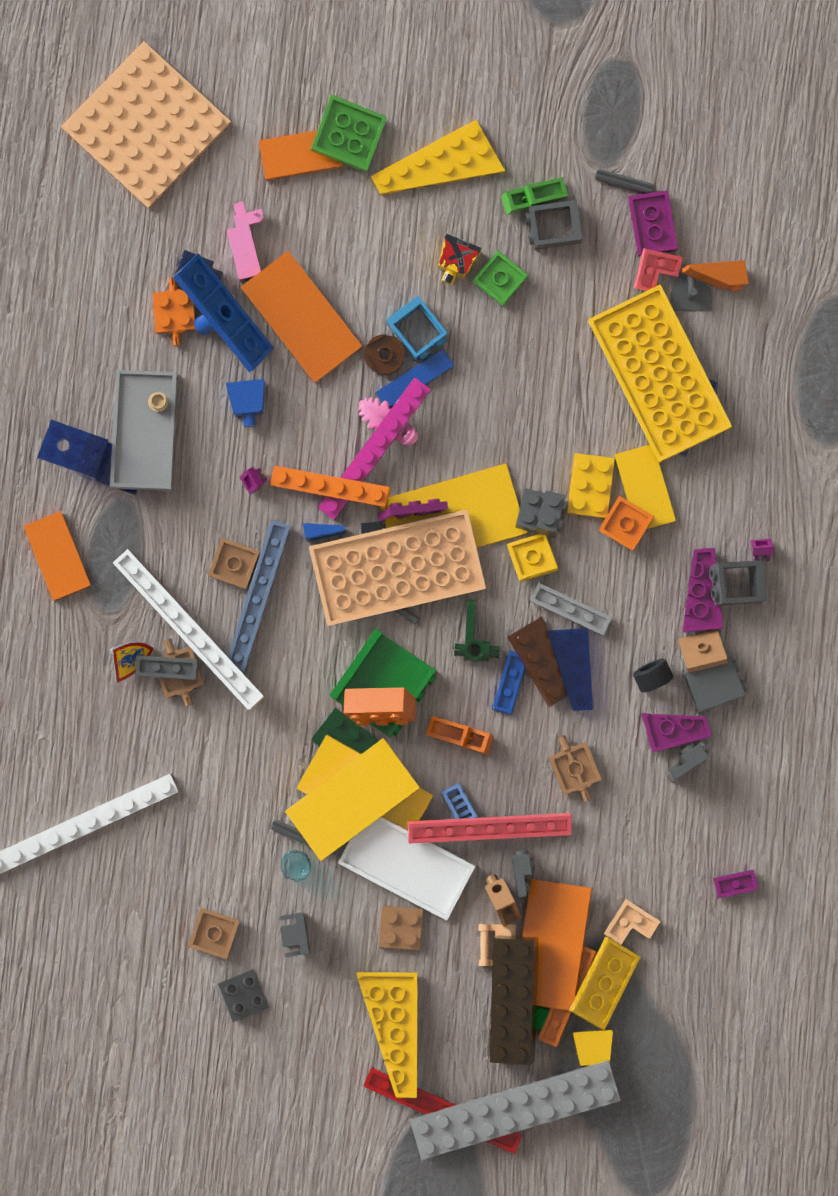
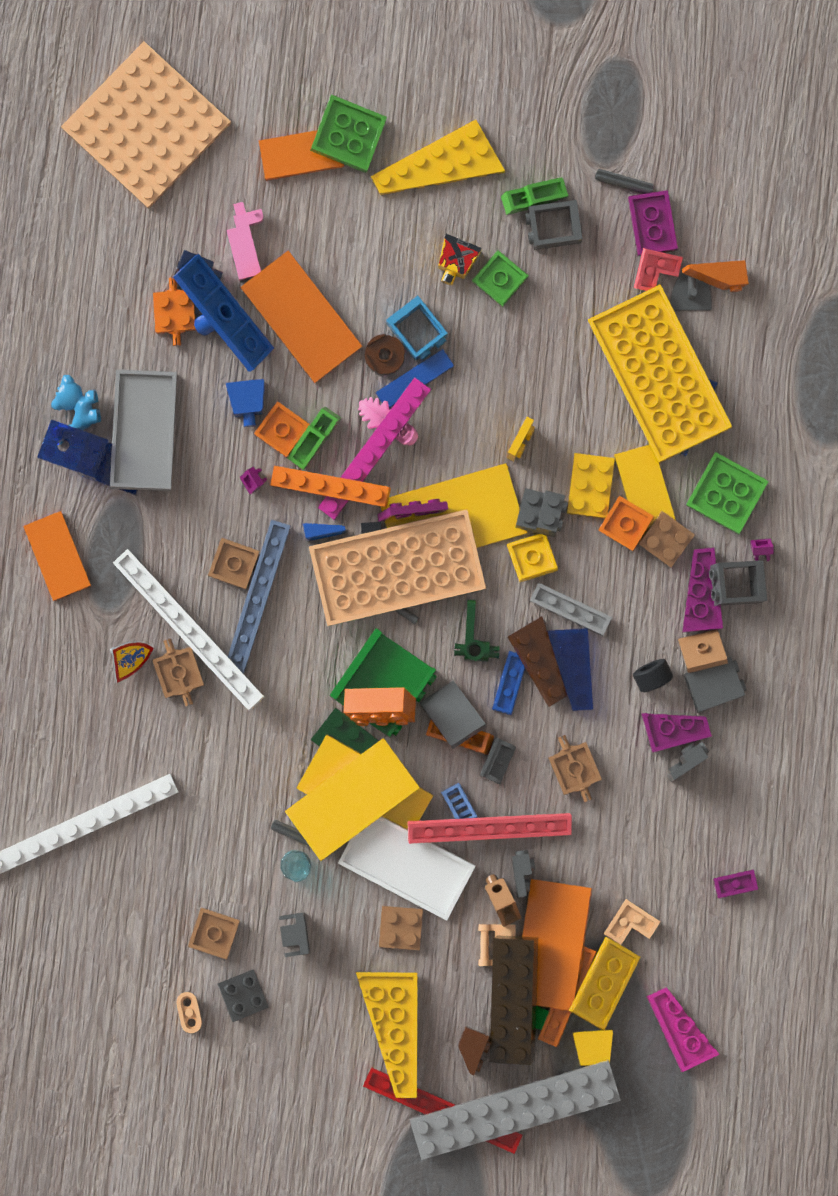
dark grey plate [135,655,199,680] -> none
tan plate [148,392,168,412] -> none
none -> dark azure animal [51,375,101,445]
none -> light nougat plate [176,992,202,1033]
none -> orange plate [254,401,310,458]
none -> bright green slope [287,406,341,470]
none -> dark grey tile [419,680,487,749]
none -> reddish brown slope [458,1026,491,1076]
none -> dark grey hinge [480,737,516,785]
none -> yellow plate [507,417,535,462]
none -> medium nougat plate [638,511,695,567]
none -> dark pink wing [647,987,720,1072]
none -> bright green plate [686,452,769,535]

